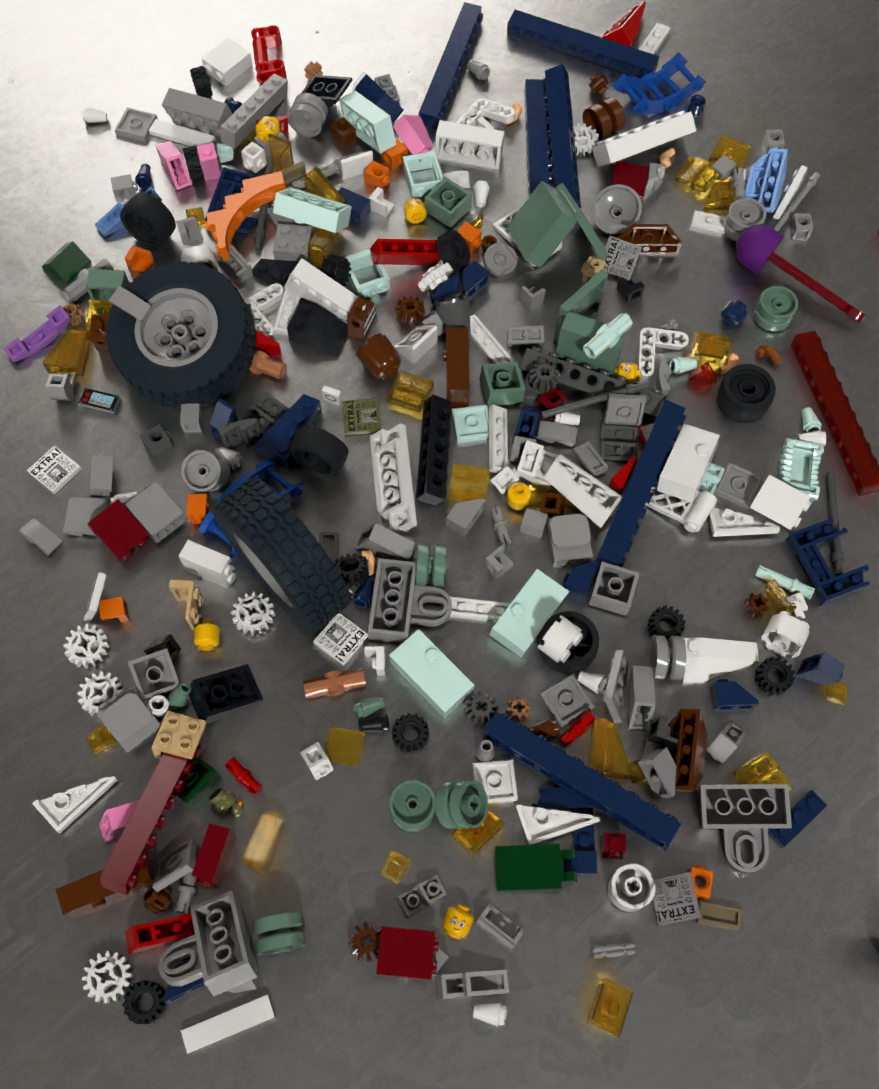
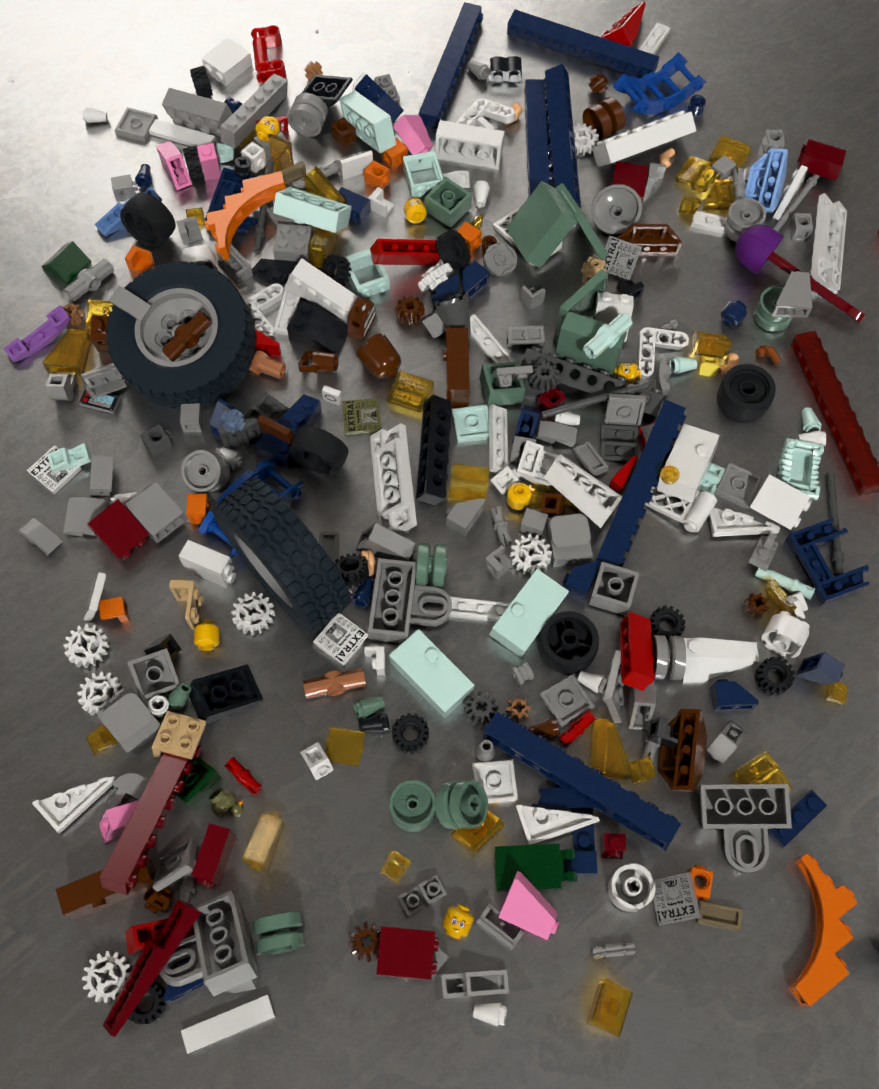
sand green brick [86,269,129,309] -> none
white slope [394,325,438,364] -> none
white brick [538,615,583,663] -> none
light grey slope [638,747,676,800] -> none
clear red panel [689,362,717,392] -> none
none -> light aqua slope [47,443,92,472]
none -> light grey hinge [81,363,126,400]
none -> dark red slope [103,899,201,1037]
none -> light grey brick [106,773,149,809]
none -> reddish brown piece [162,311,213,361]
none -> sand blue gear [221,409,246,433]
none -> black wheel [234,156,251,178]
none -> reddish brown tile [257,415,294,444]
none -> reddish brown piece [298,350,338,374]
none -> black brick [490,56,522,82]
none -> light grey hinge [492,365,533,388]
none -> bright pink slope [498,871,559,940]
none -> white gear [510,534,552,576]
none -> light grey wheel [510,661,534,686]
none -> white brick [593,292,634,342]
none -> red brick [620,611,655,691]
none -> clear yellow plate [660,466,680,484]
none -> clear yellow slope [678,197,702,215]
none -> light grey hinge [748,532,779,571]
none -> light grey slope [771,271,813,318]
none -> orange arch [789,853,858,1007]
none -> dark red brick [797,139,847,180]
none -> white slope [810,193,847,291]

